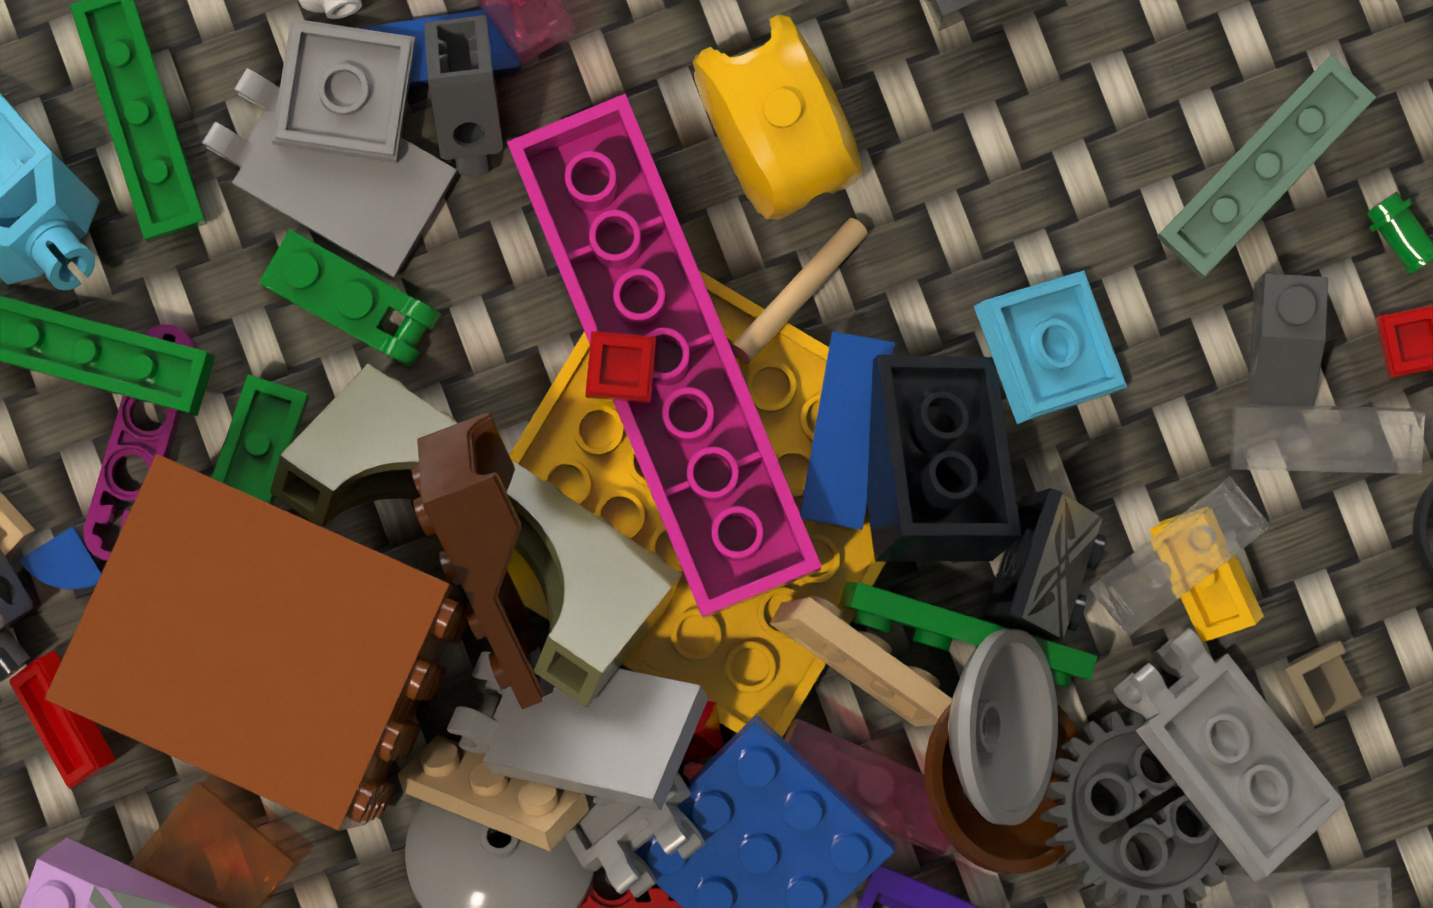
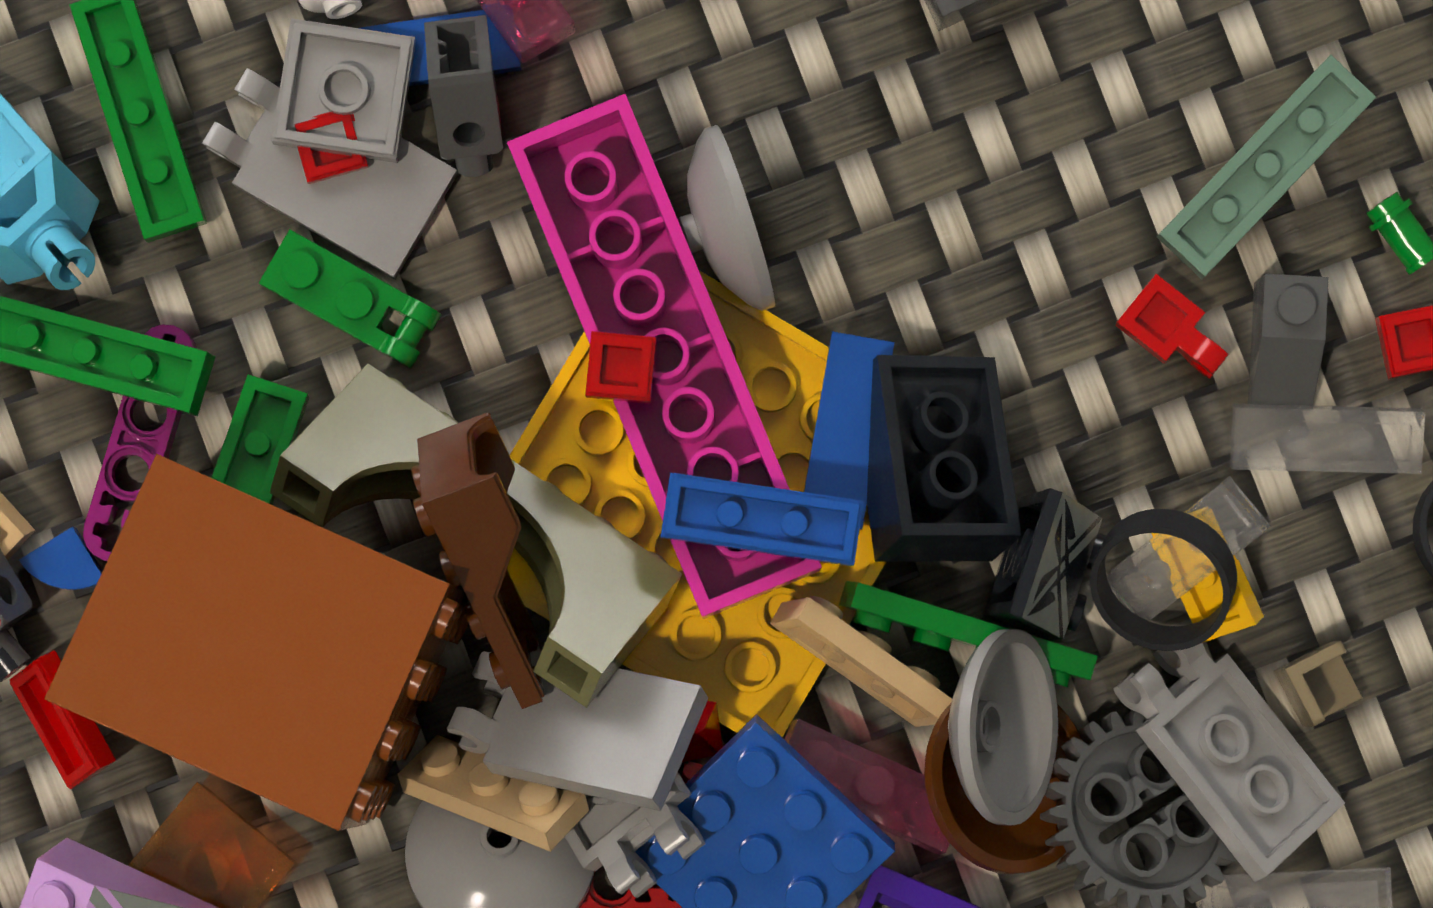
yellow animal [693,14,864,220] -> none
tan bar [731,218,868,364] -> none
medium azure plate [974,271,1127,424] -> none
none -> red tile [294,112,369,184]
none -> blue tile [661,472,863,566]
none -> light grey dish [679,125,775,311]
none -> black tyre [1090,509,1237,651]
none -> red plate [1115,274,1229,379]

